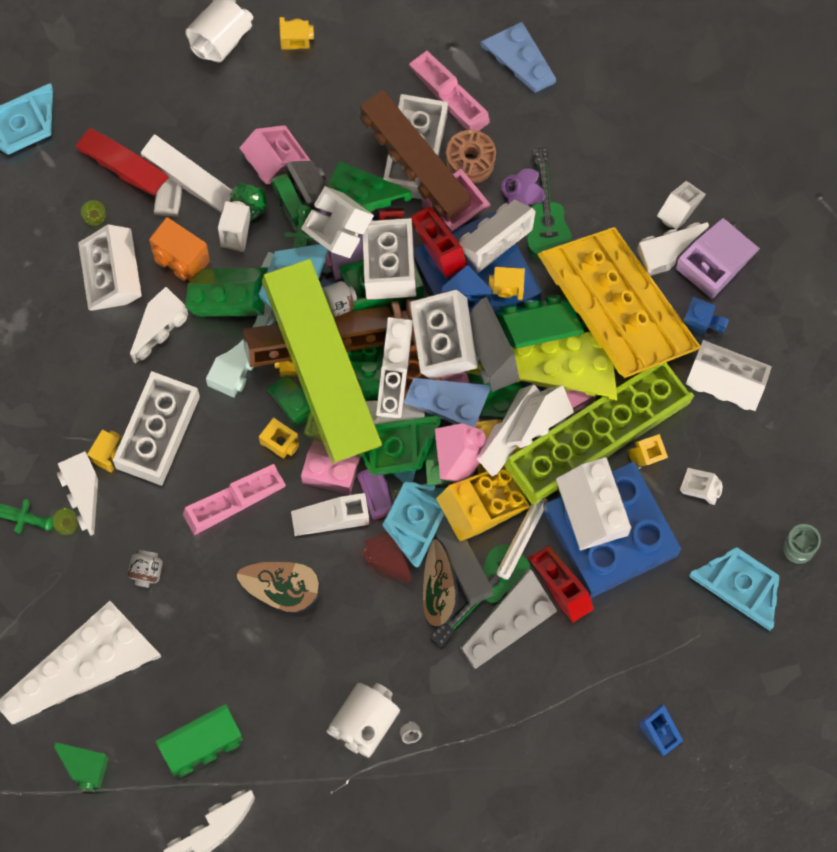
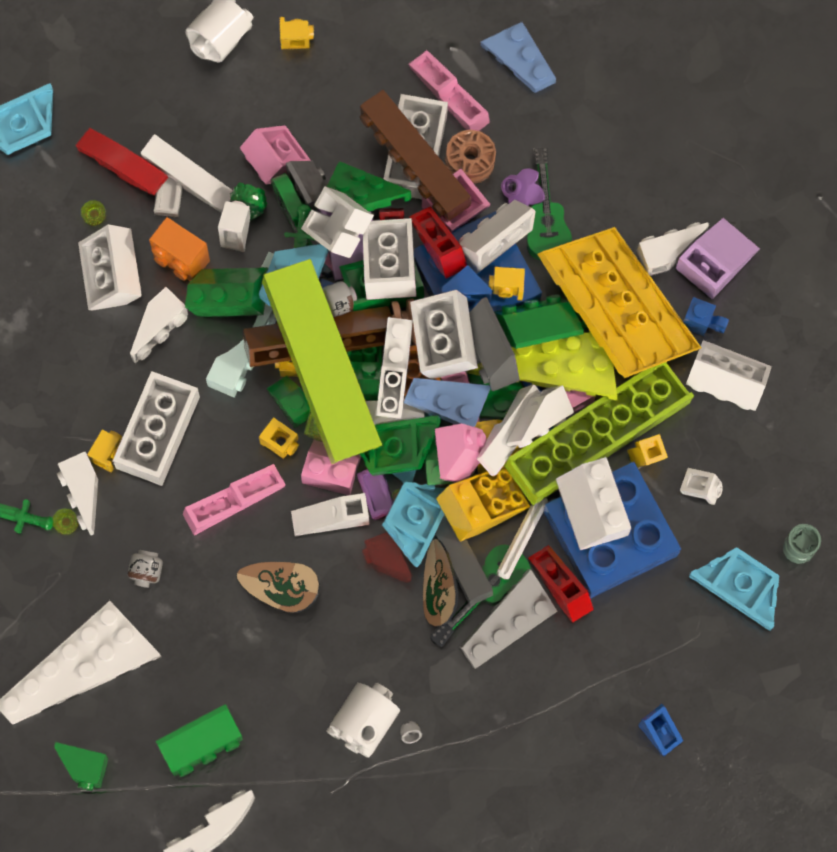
white slope [657,181,706,229] -> none

